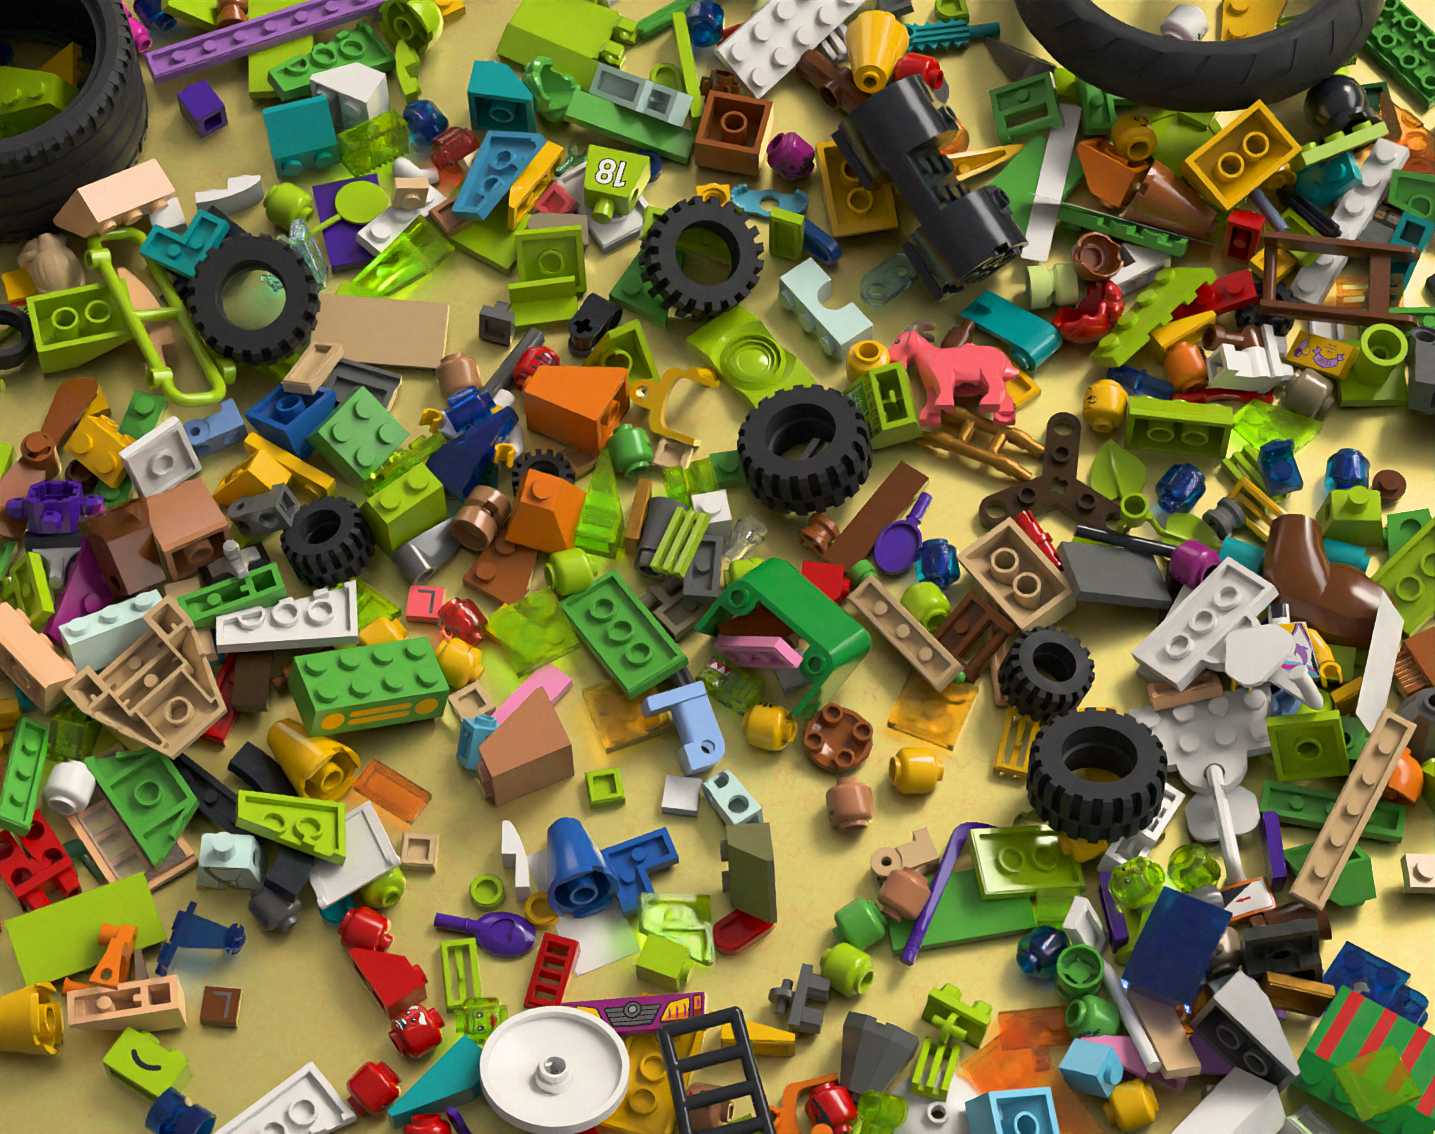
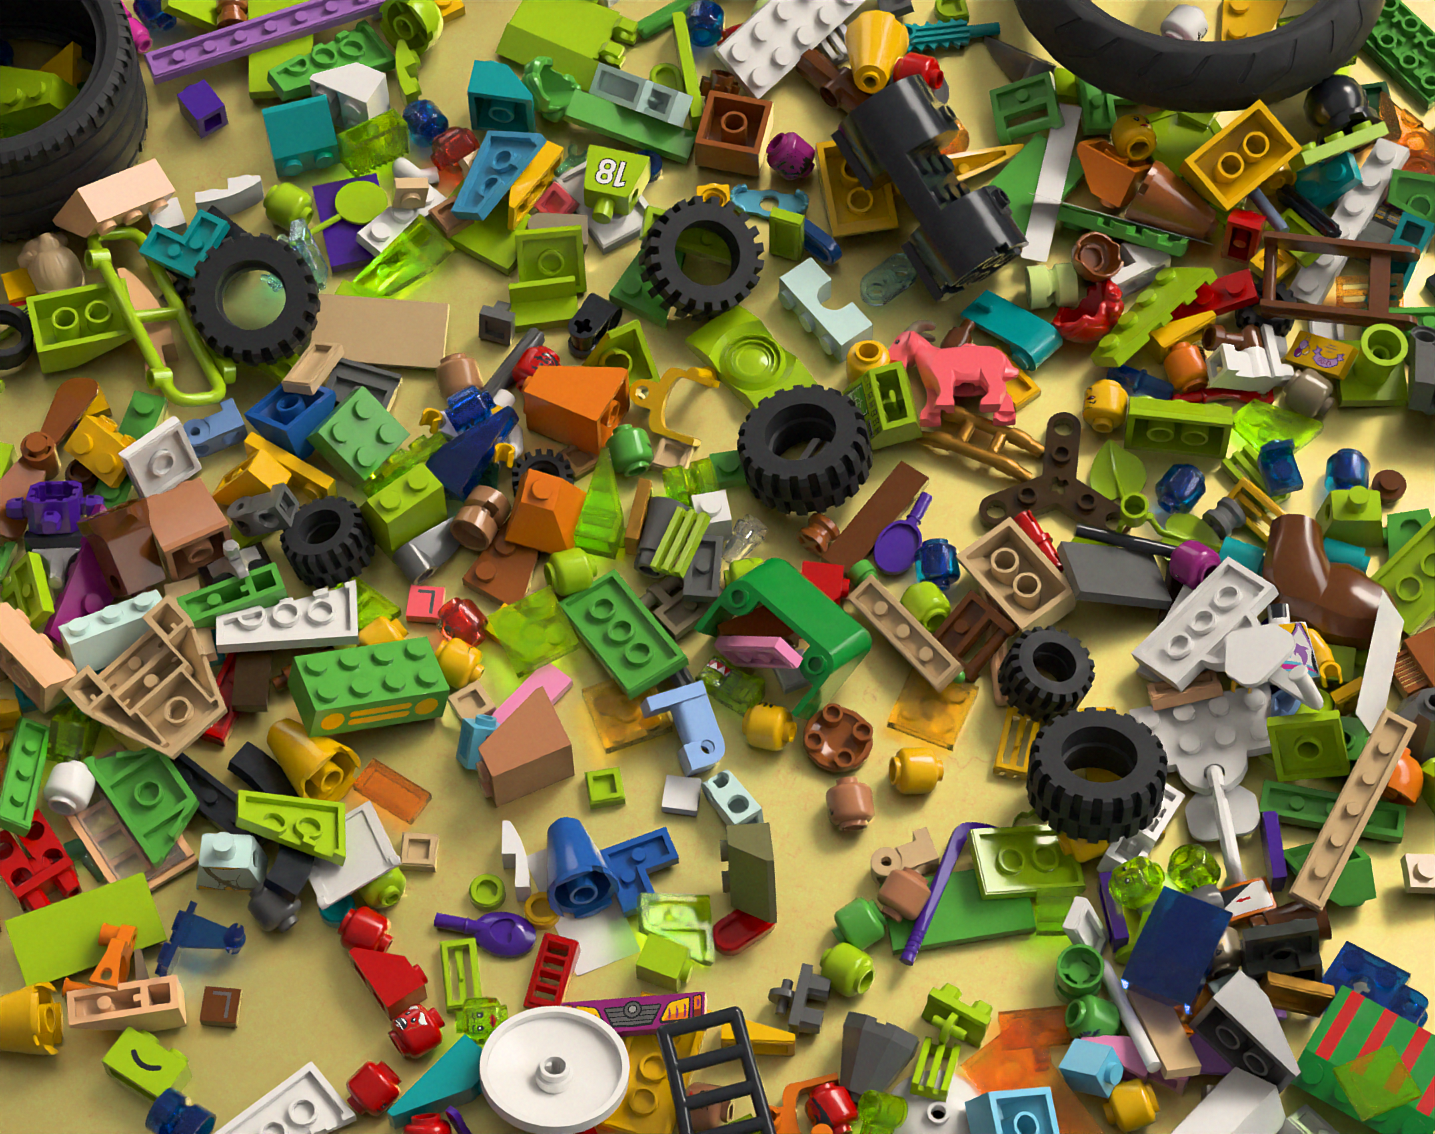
head [1016,925,1070,979] -> none

